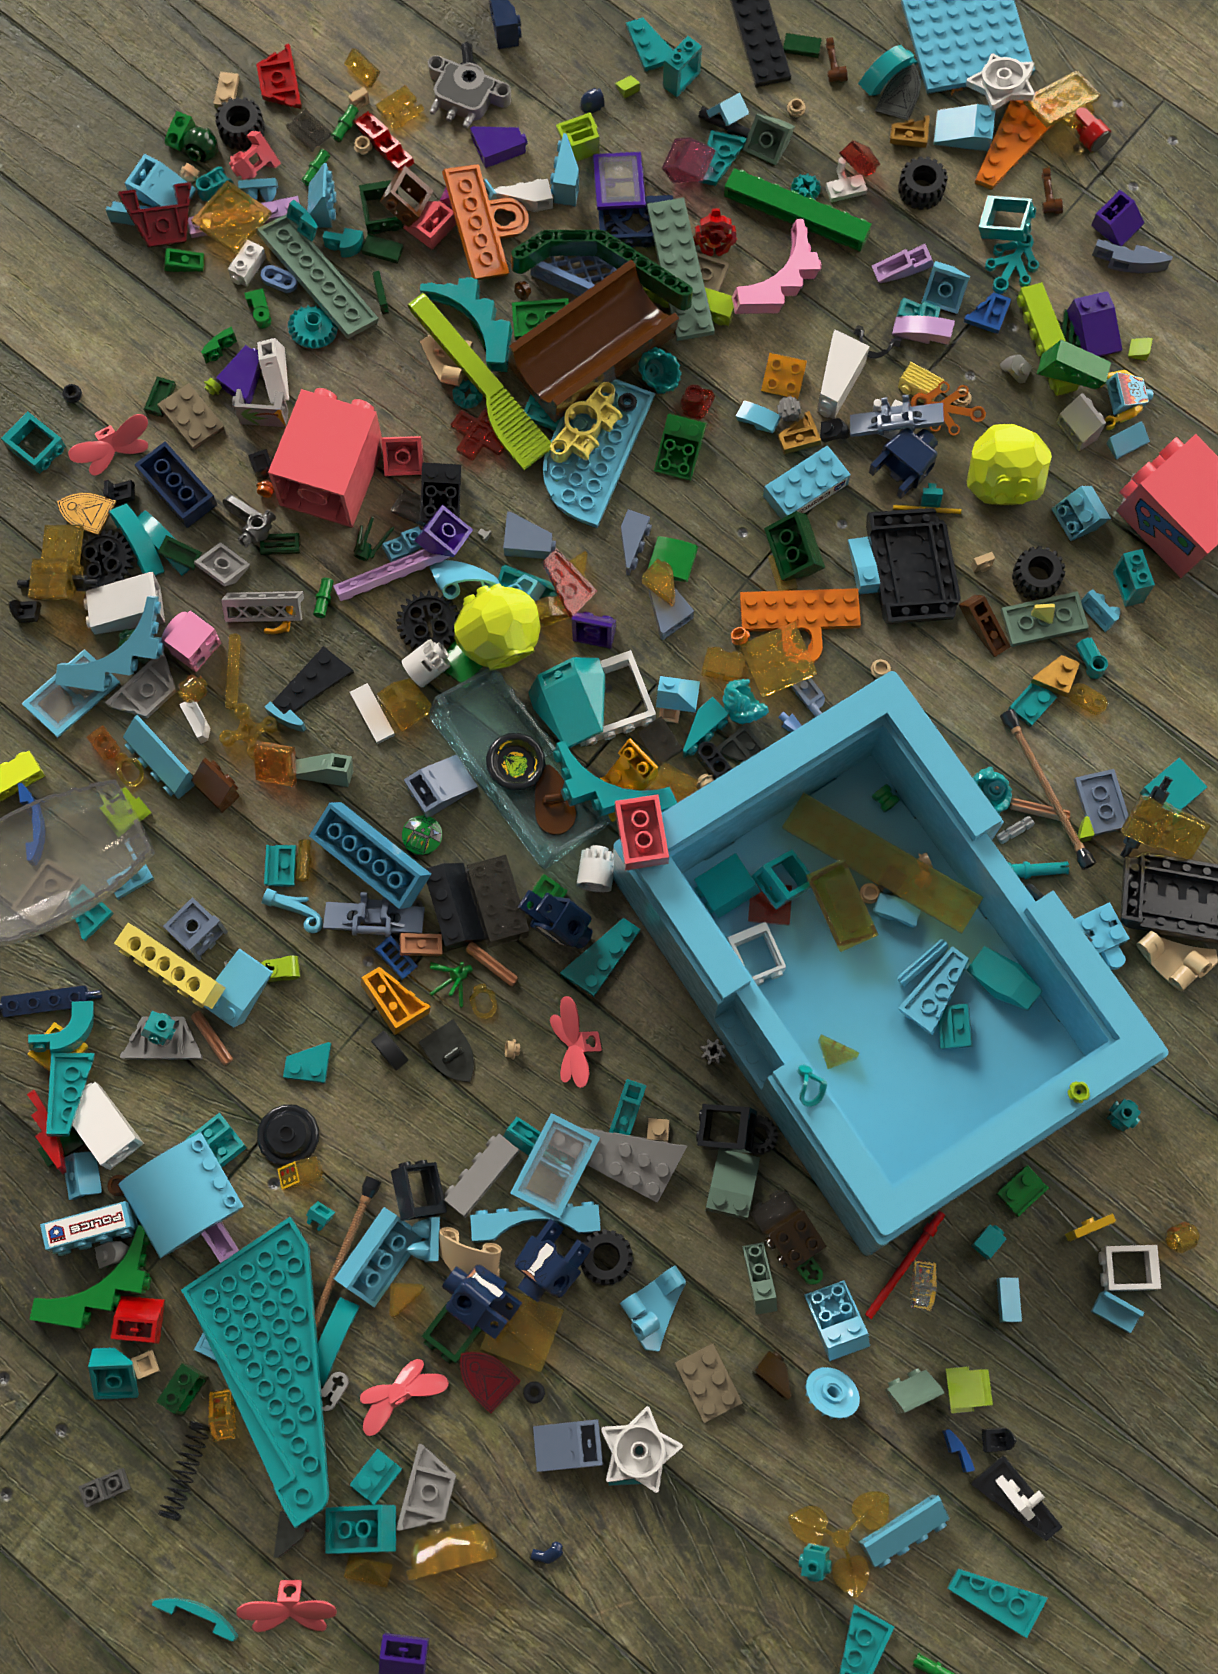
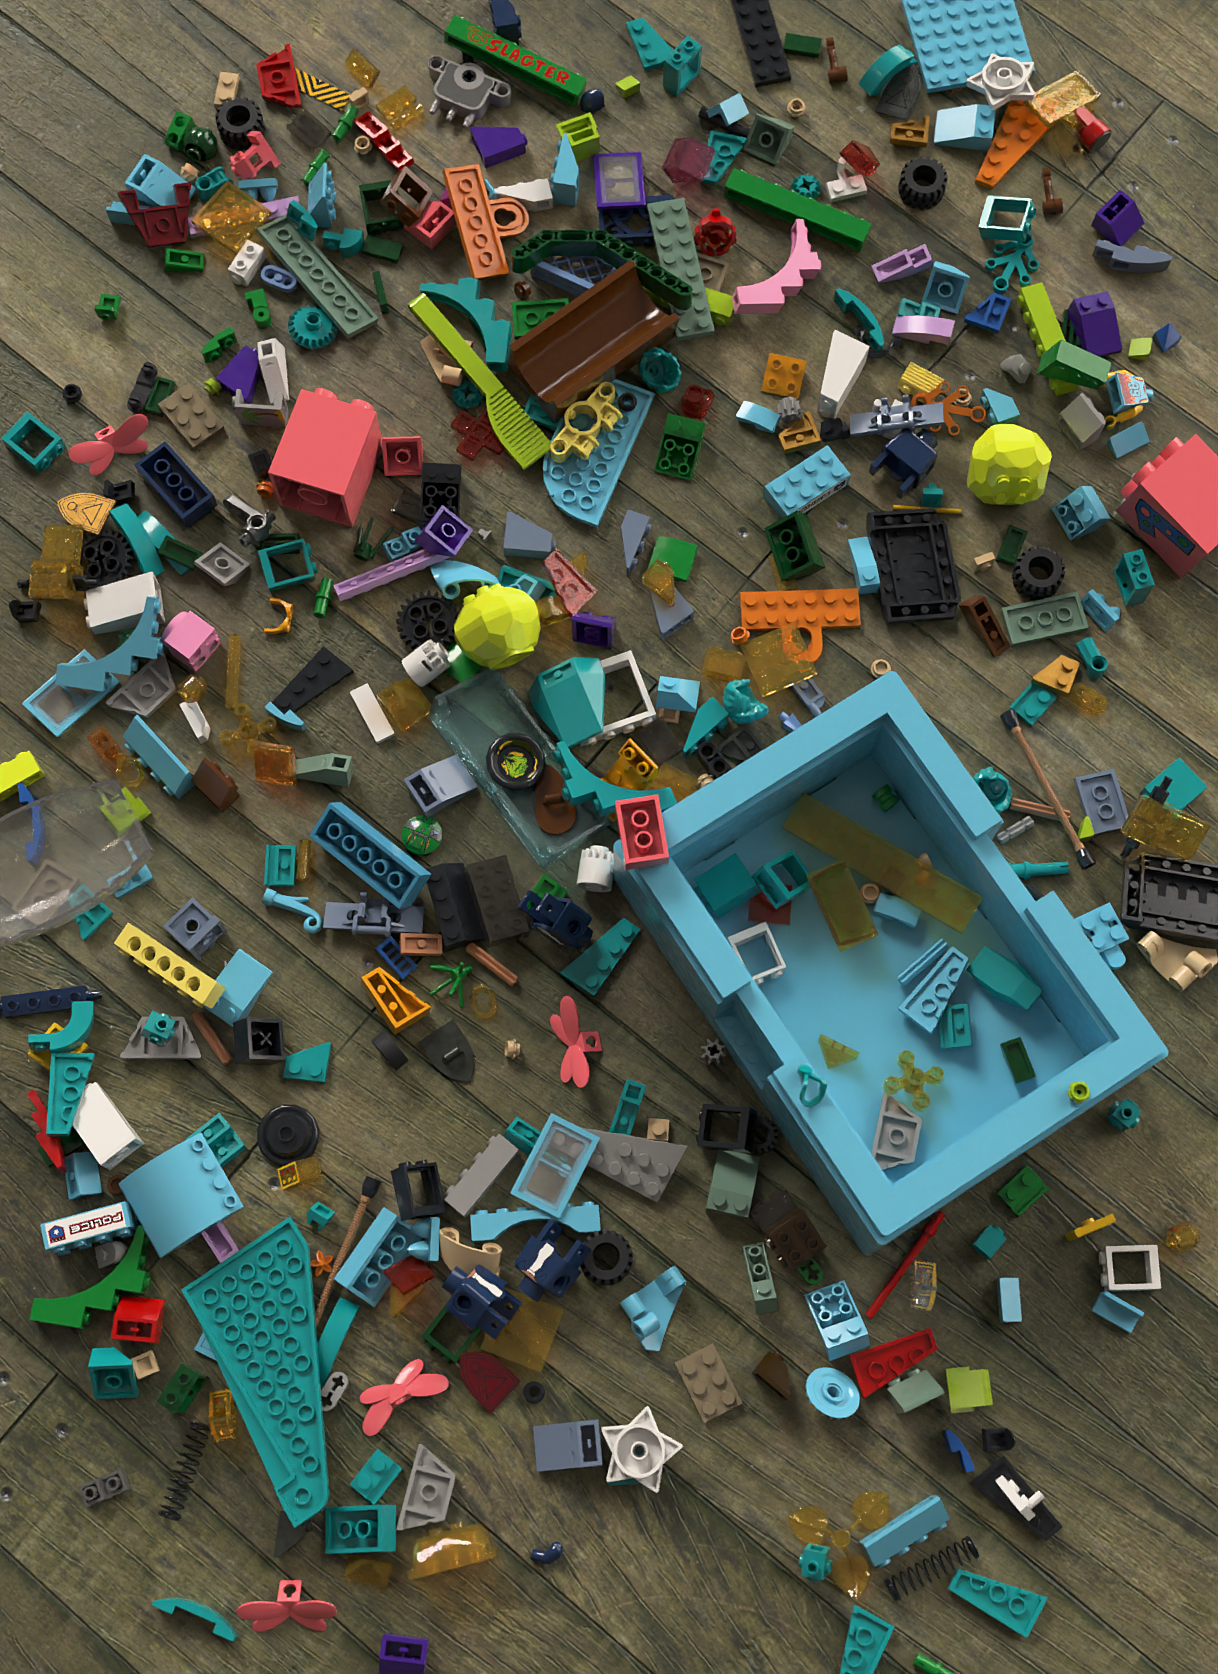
light grey fence [221,591,304,622] -> none
lime piece [261,956,300,982] -> none
light yellow slope [1031,604,1055,624] -> none
none -> green bracket [95,294,121,321]
none -> black piece [127,362,158,413]
none -> black brick [233,1017,285,1065]
none -> teal window [258,538,318,592]
none -> sticker [294,67,350,111]
none -> orange plant [311,1250,333,1276]
none -> clear red piece [383,1255,435,1295]
none -> green brick [444,15,587,107]
none -> teal slope [833,288,884,353]
none -> red wing [848,1328,938,1399]
none -> light grey wing [871,1091,922,1170]
none -> clear yellow gear [883,1050,944,1112]
none -> black piece [884,1536,980,1602]
none -> medium azure slope [979,388,1020,425]
none -> dark green tile [995,525,1028,568]
none -> dark green tile [1000,1037,1036,1084]
none -> blue slope [1152,323,1181,353]

